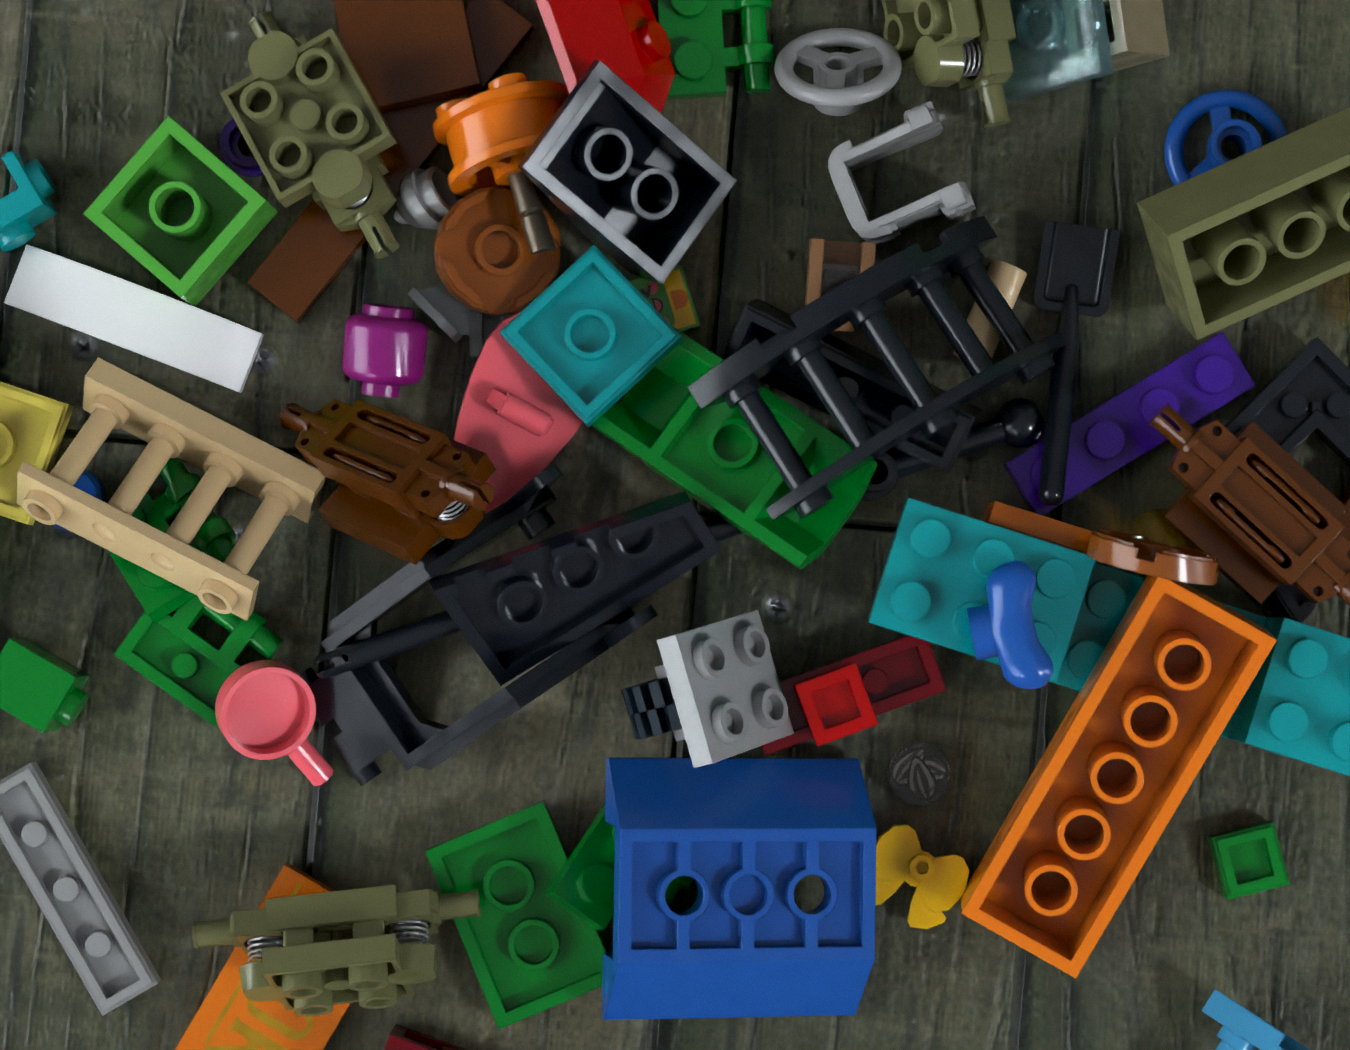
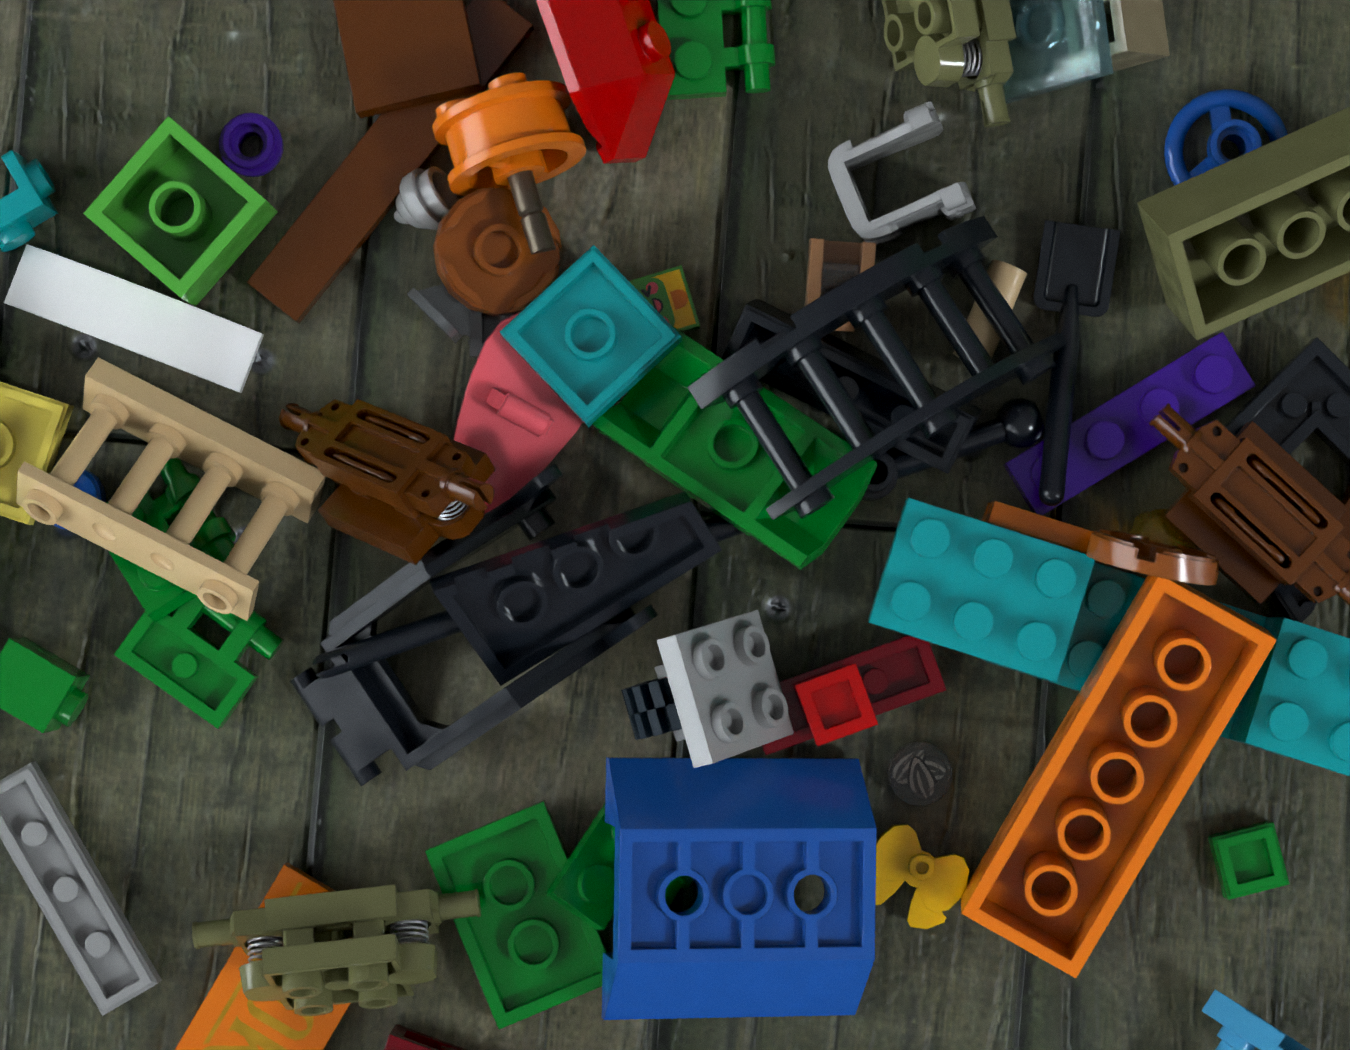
coral piece [215,660,334,786] -> none
olive piece [220,11,400,259] -> none
magenta head [341,303,428,398] -> none
black slope [518,59,737,284] -> none
light grey piece [774,28,902,116] -> none
blue piece [967,560,1053,690] -> none

